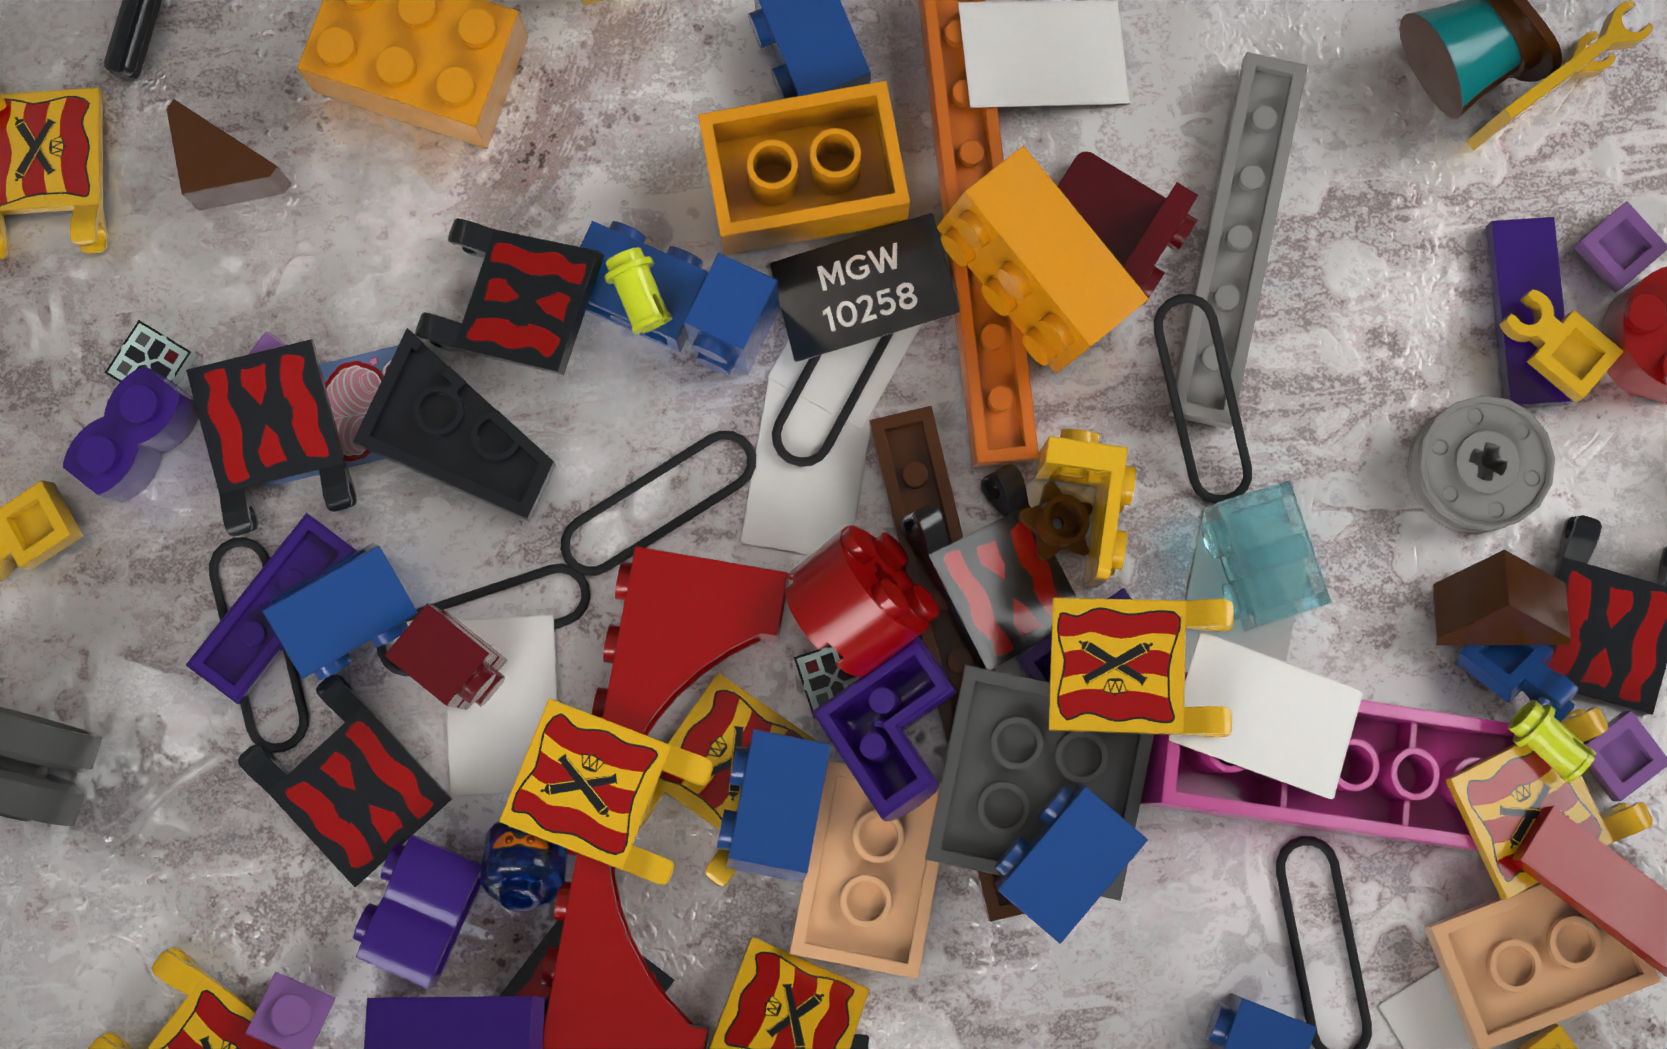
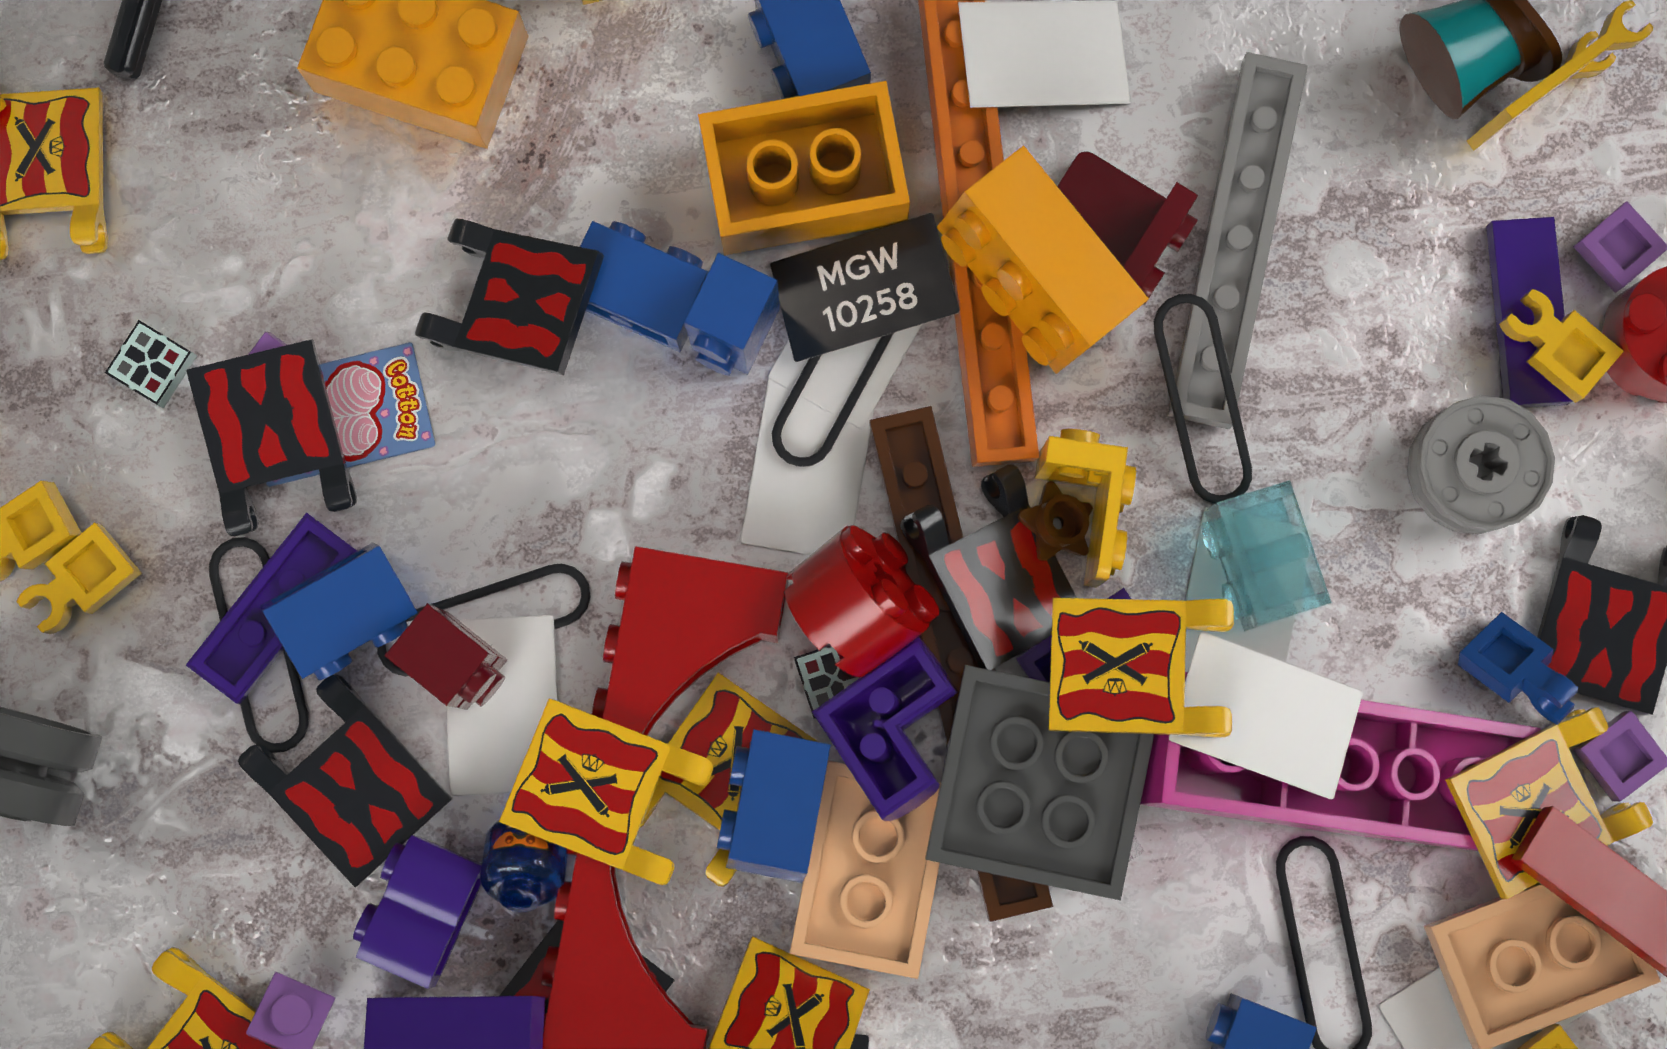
dark purple brick [63,366,199,503] -> none
reddish brown slope [167,99,292,211] -> none
black wing [353,328,556,522] -> none
black piece [560,431,756,576] -> none
neon yellow pin [604,247,672,335] -> none
blue brick [994,782,1148,944] -> none
reddish brown slope [1433,549,1571,645] -> none
neon yellow pin [1508,700,1596,783] -> none
none -> yellow plate [16,522,142,634]

